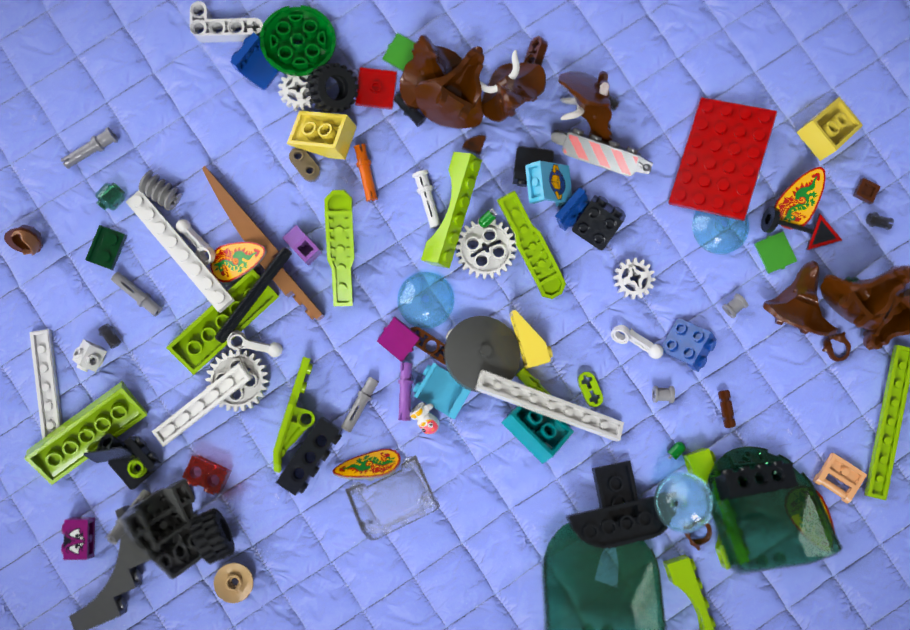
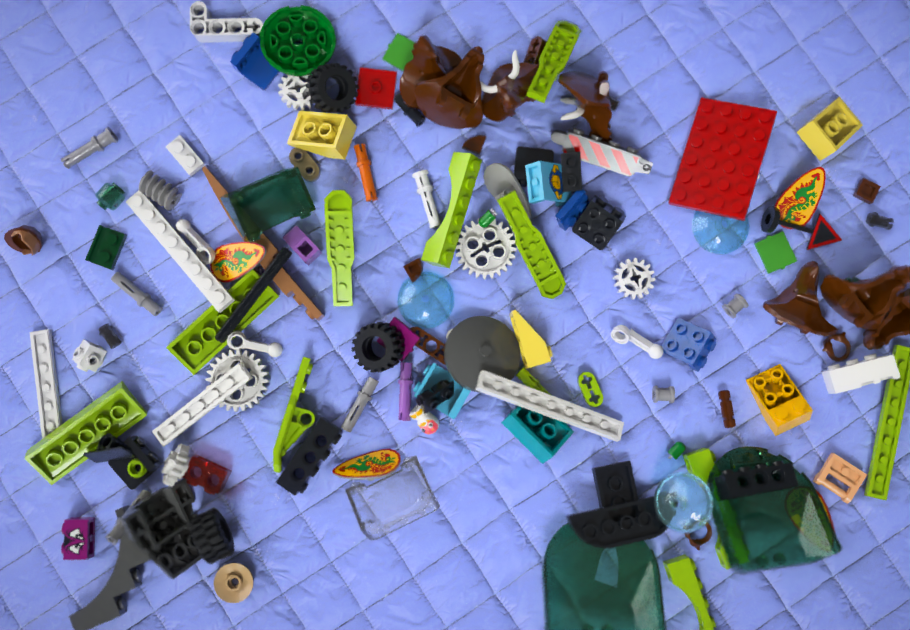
none -> white gear [162,443,190,487]
none -> white plate [165,135,205,176]
none -> clear green windscreen [220,167,316,243]
none -> black tyre [352,322,405,373]
none -> reddish brown tile [403,257,423,283]
none -> black hinge [416,380,454,414]
none -> light grey shield [483,163,532,220]
none -> lime piece [526,21,581,103]
none -> black hinge [561,152,582,193]
none -> yellow slope [746,364,813,436]
none -> white wedge [822,353,901,394]

